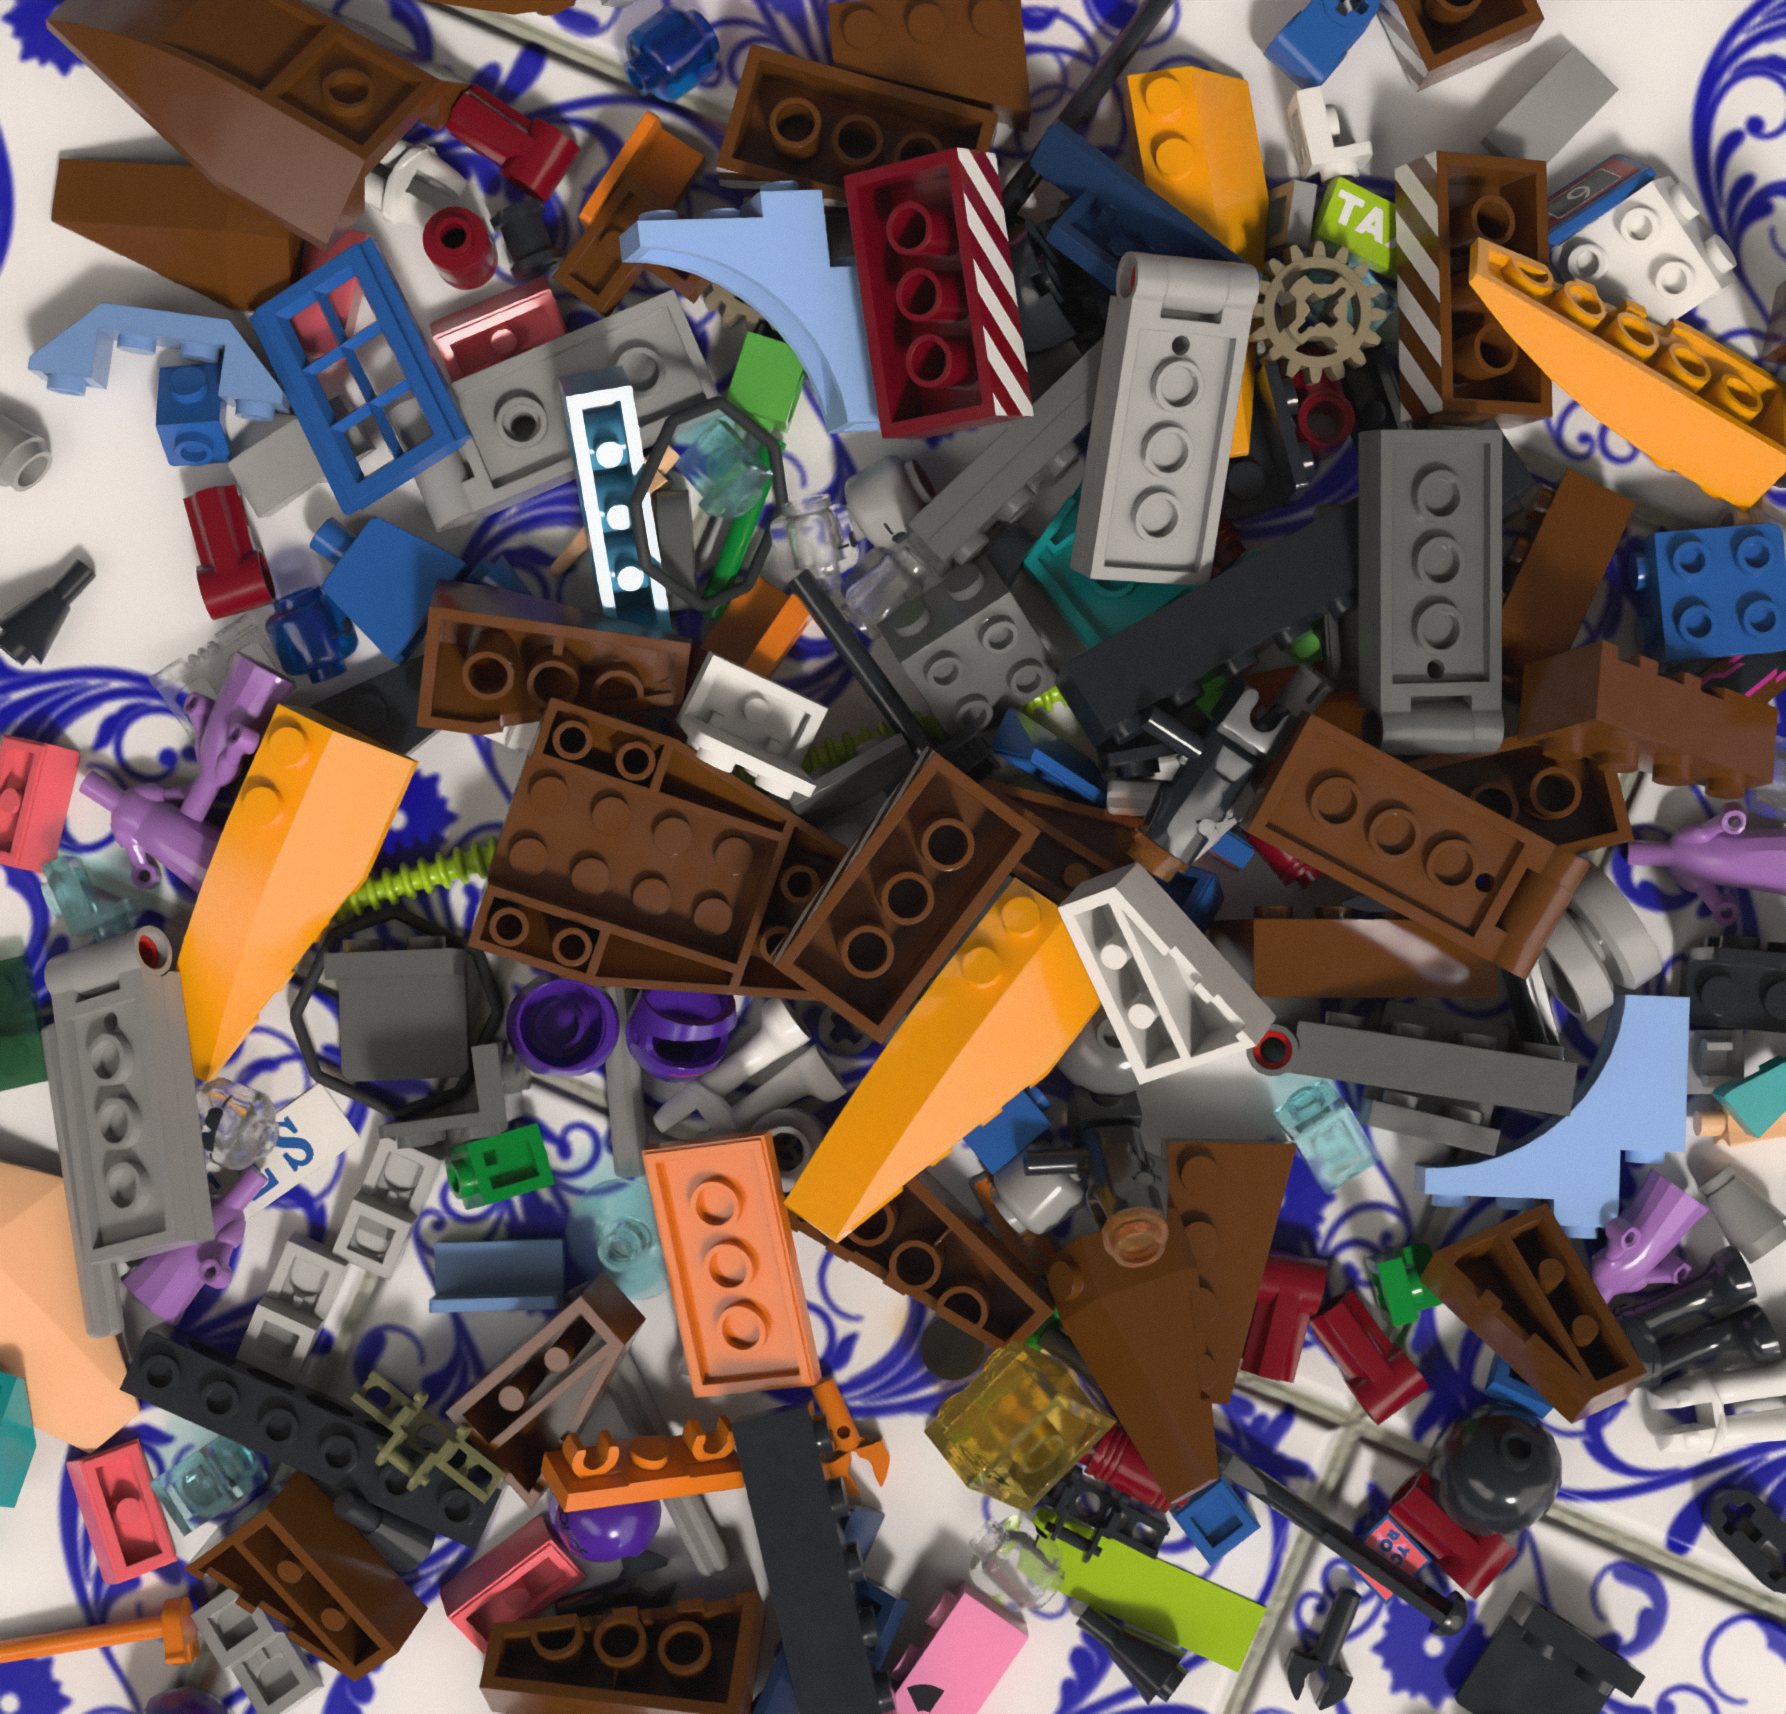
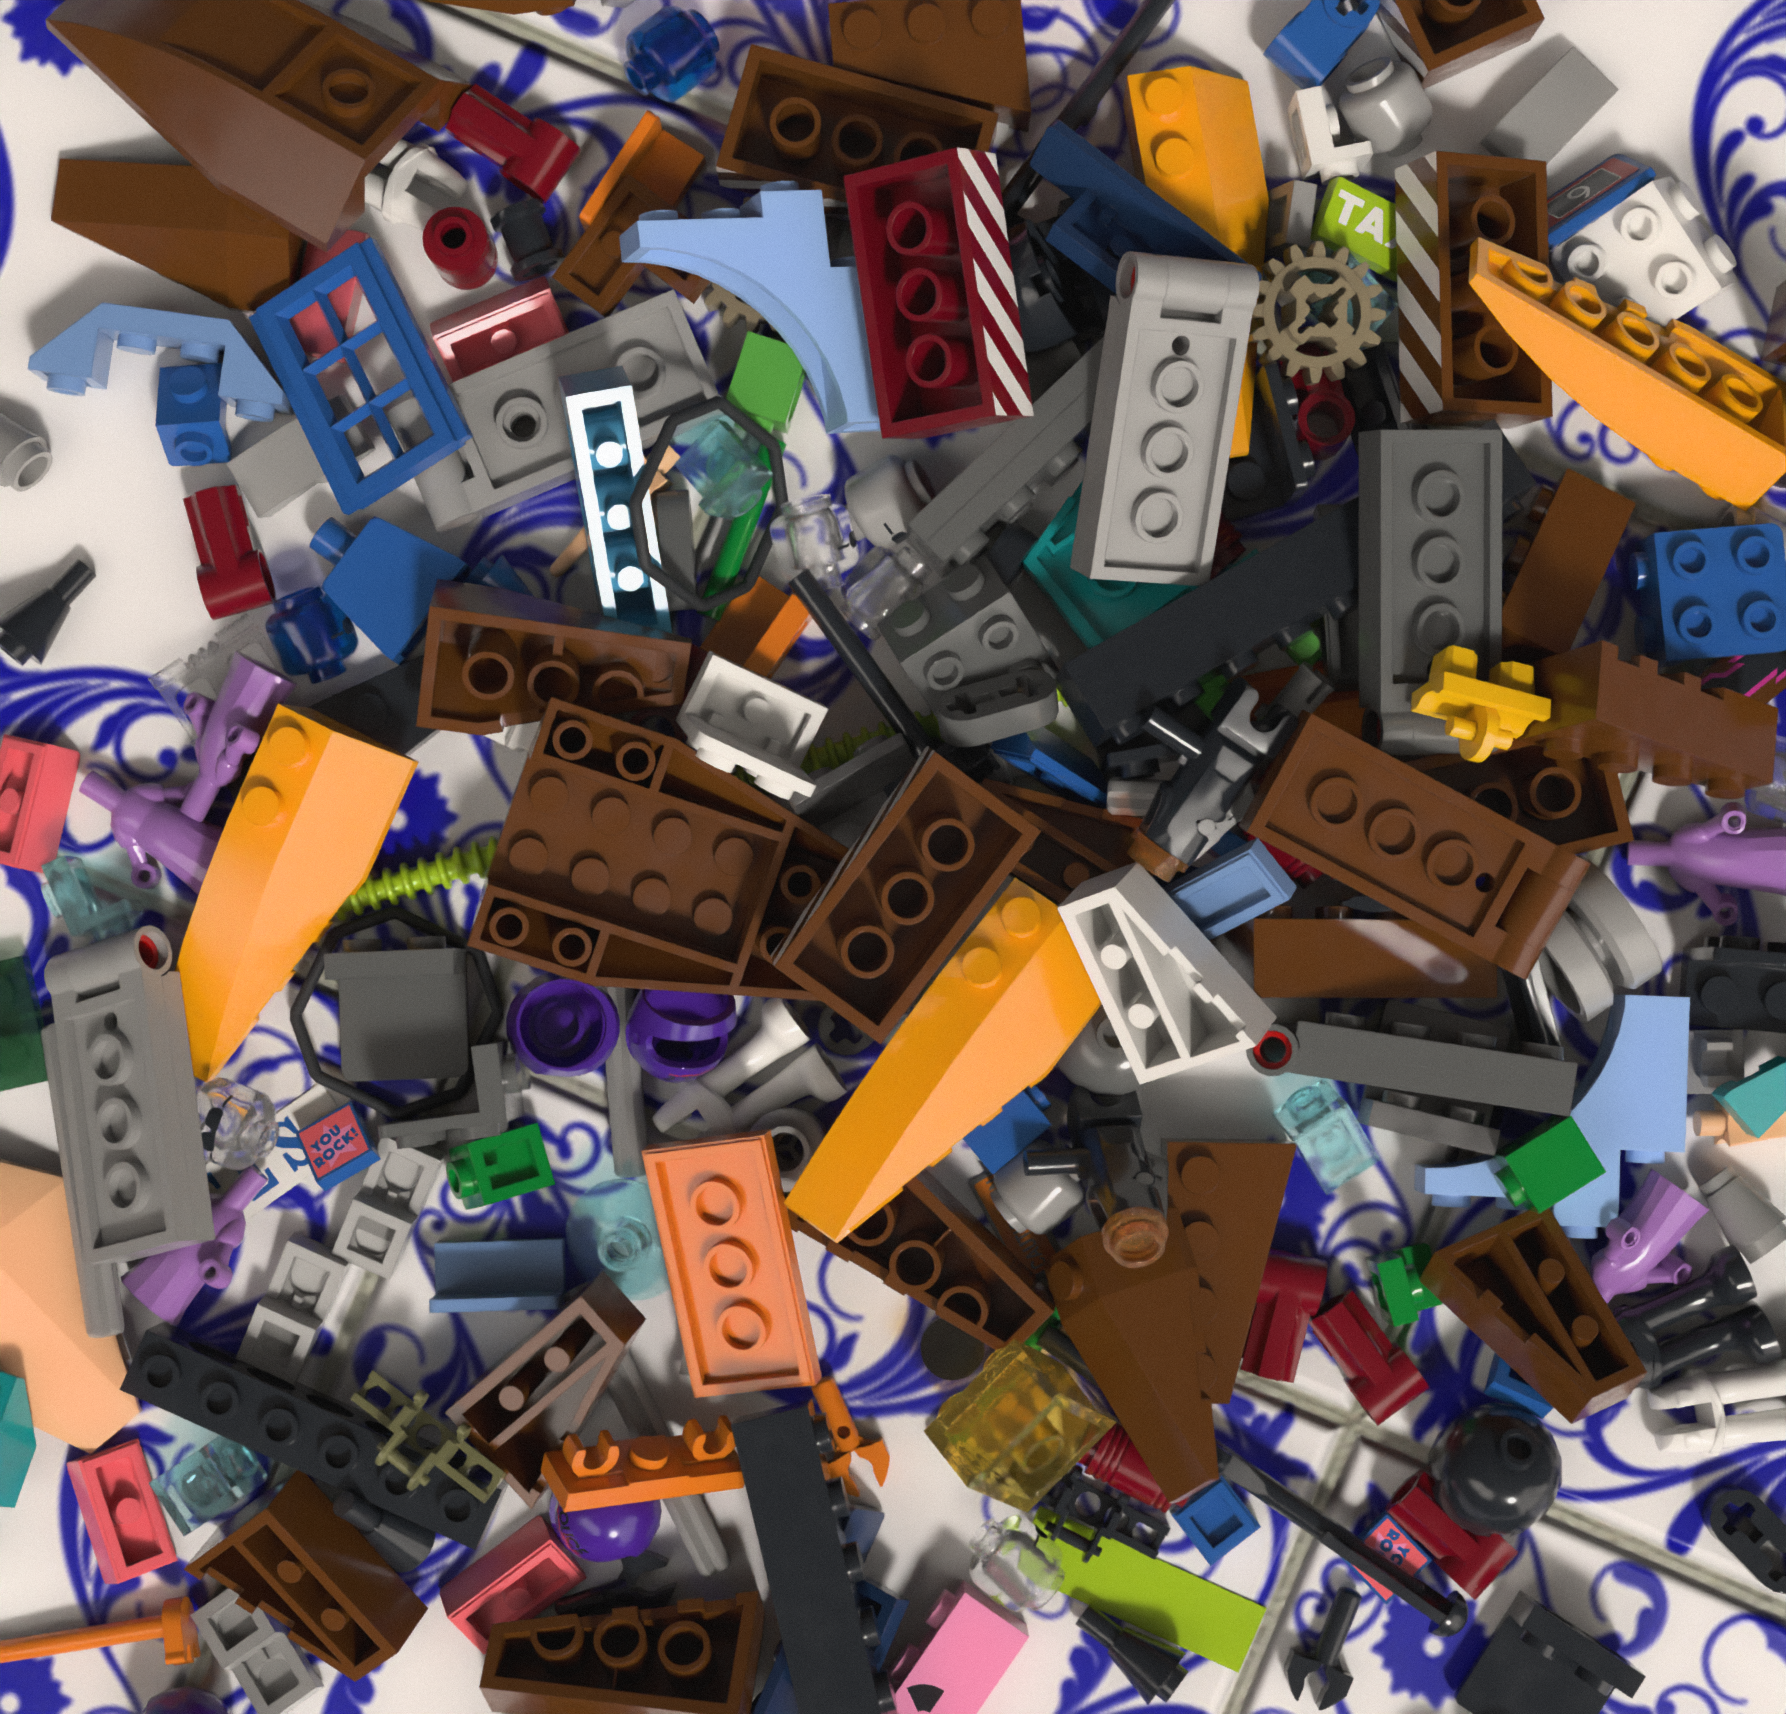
none -> tile [295,1101,381,1191]
none -> dark grey beam [936,669,1059,747]
none -> medium blue tile [1162,837,1297,940]
none -> light grey head [1338,57,1433,157]
none -> yellow hips [1411,645,1551,763]
none -> green brick [1493,1114,1606,1214]

